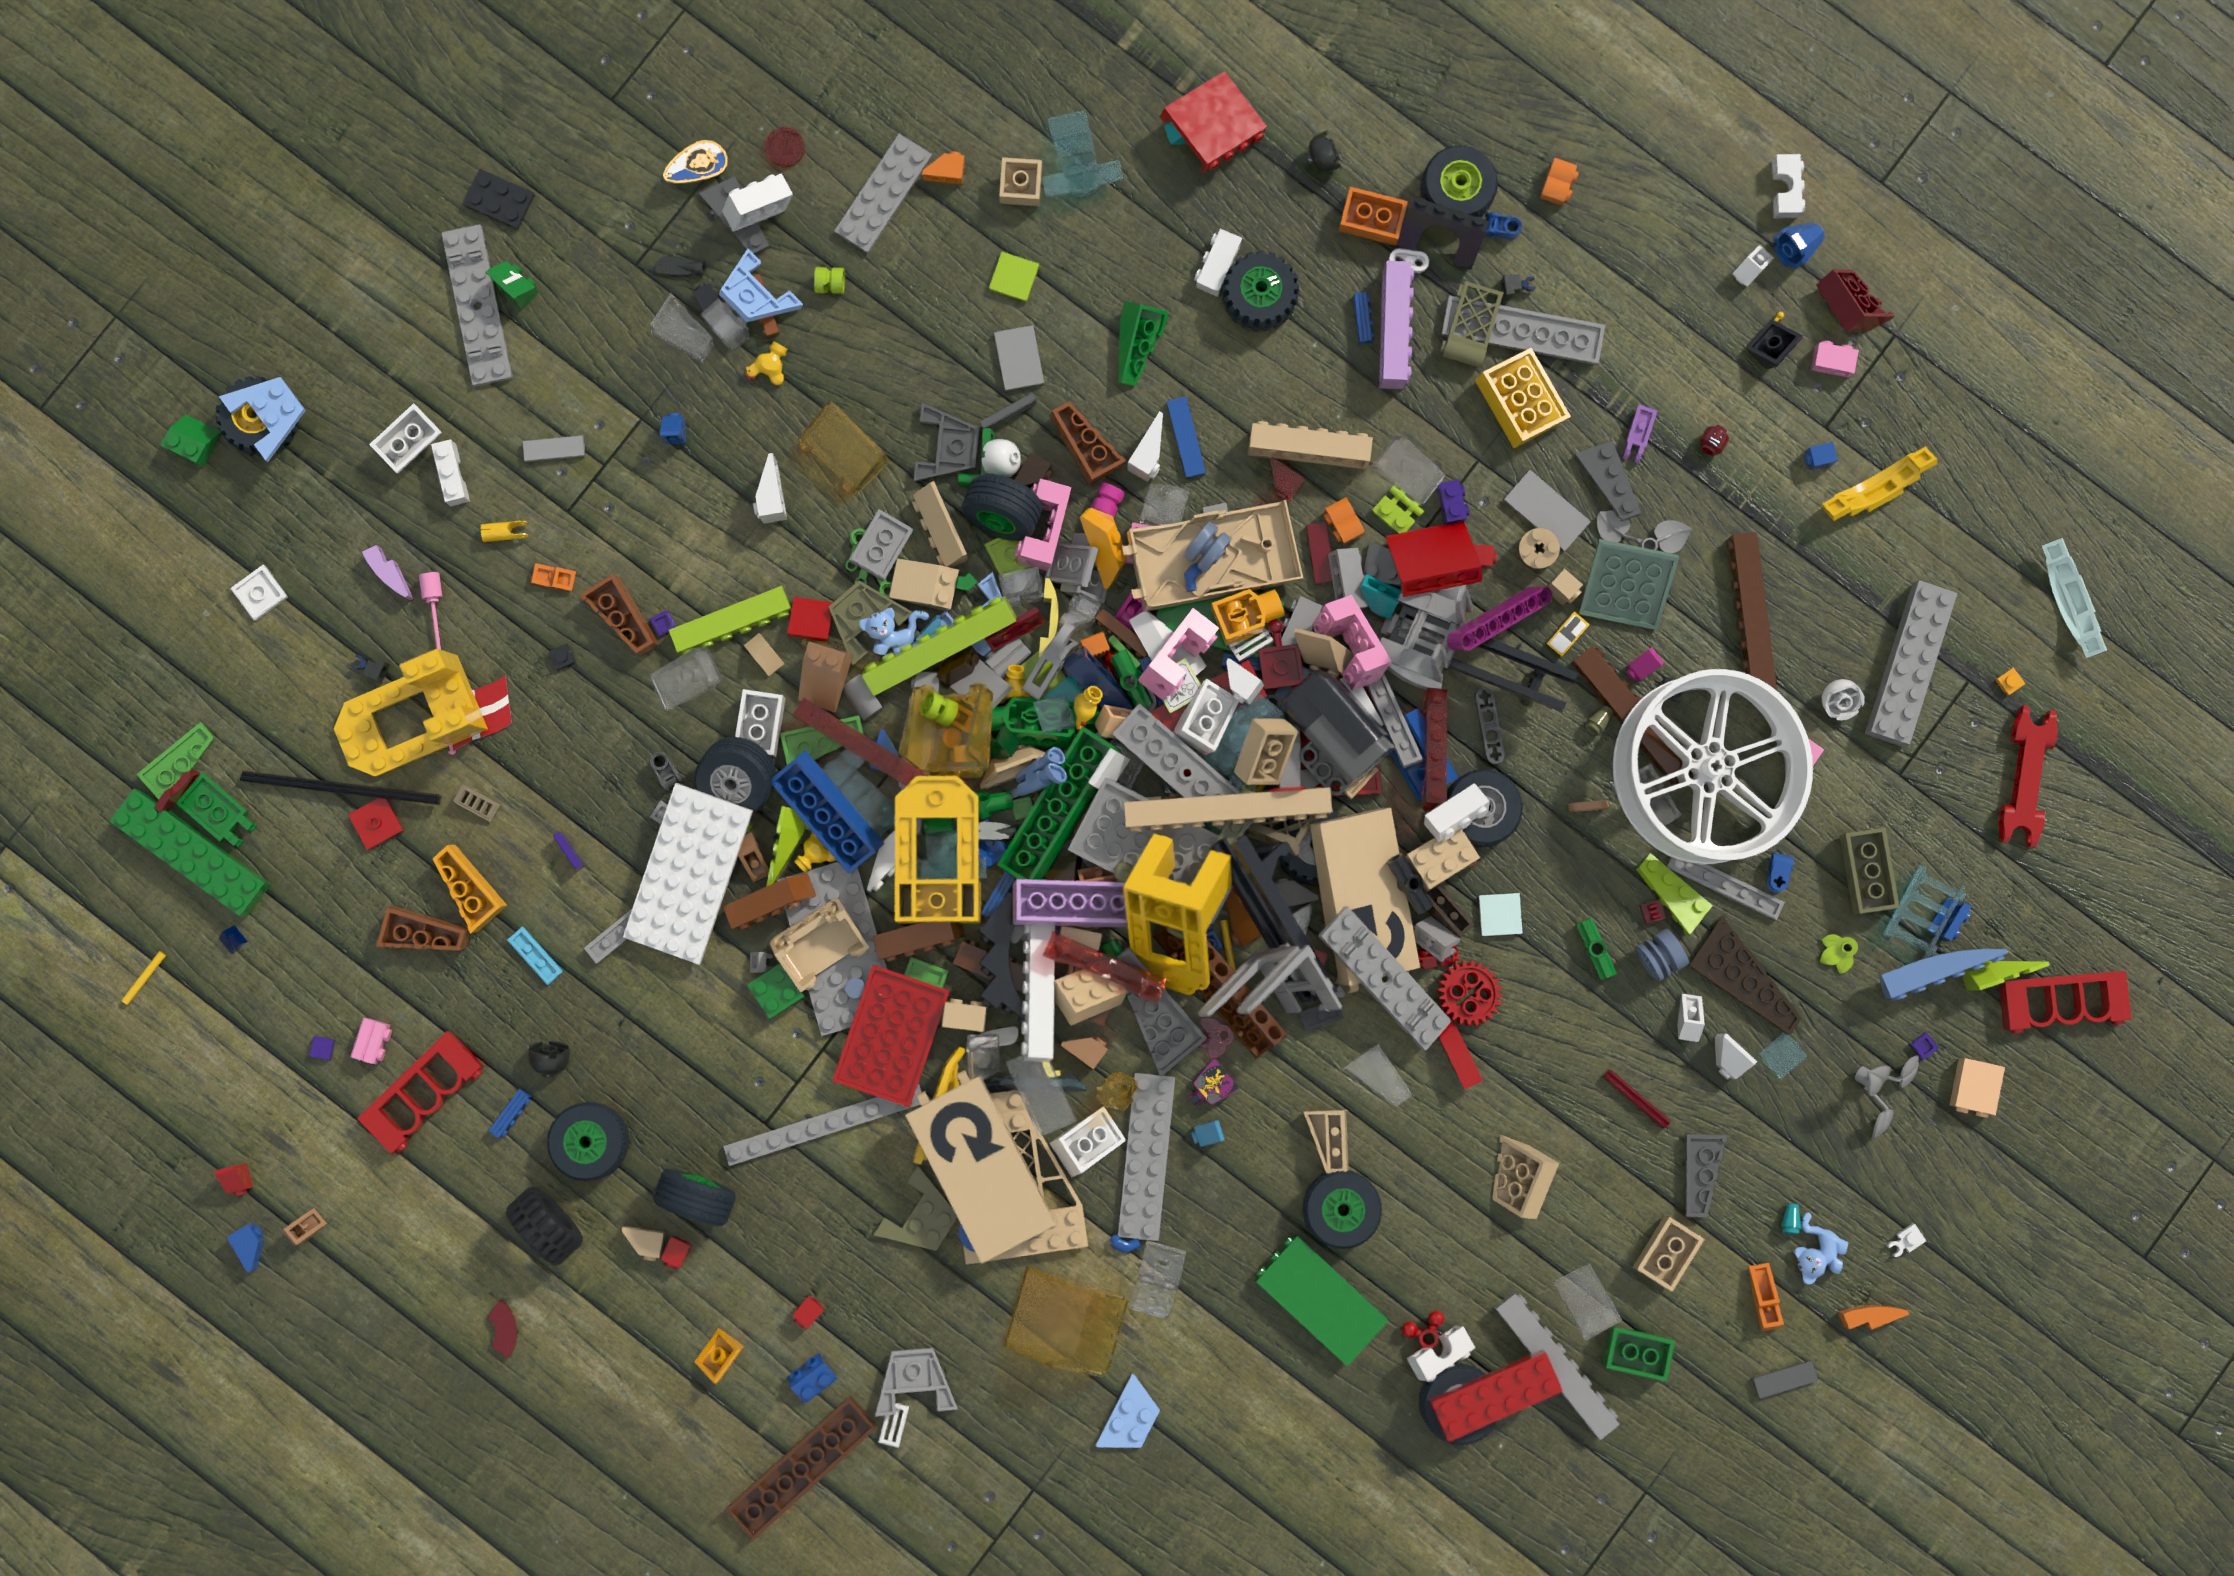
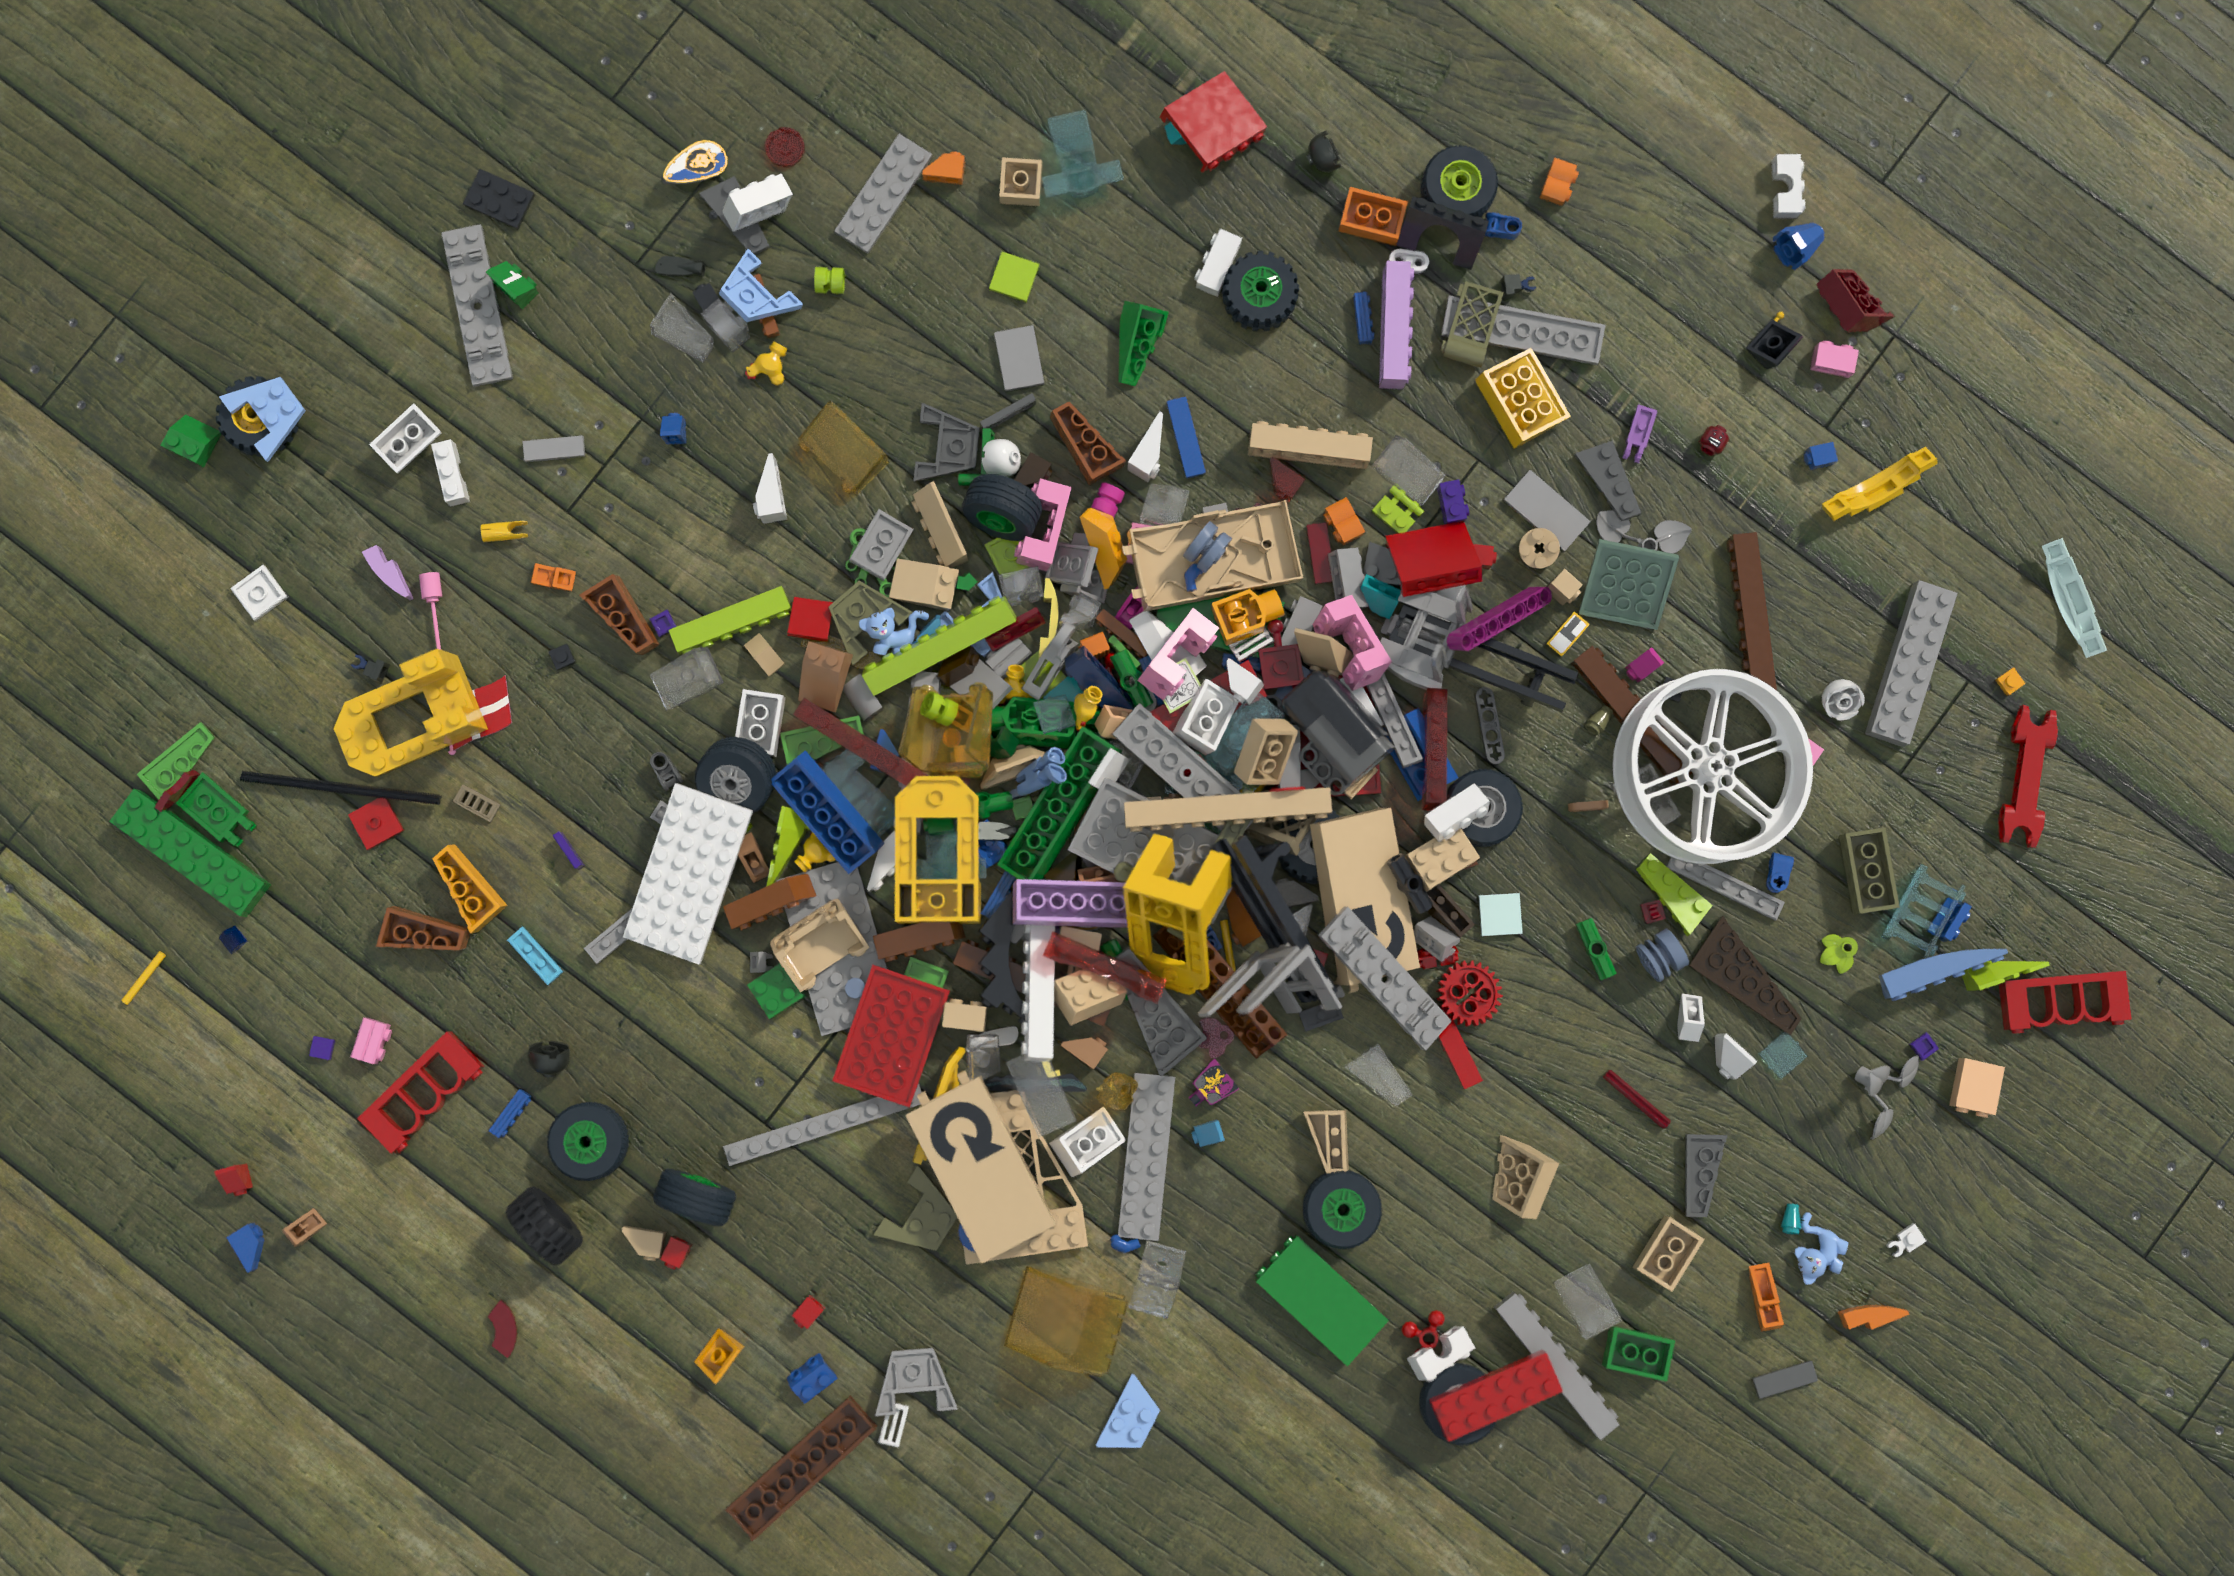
white slope [1732,245,1774,286] -> none

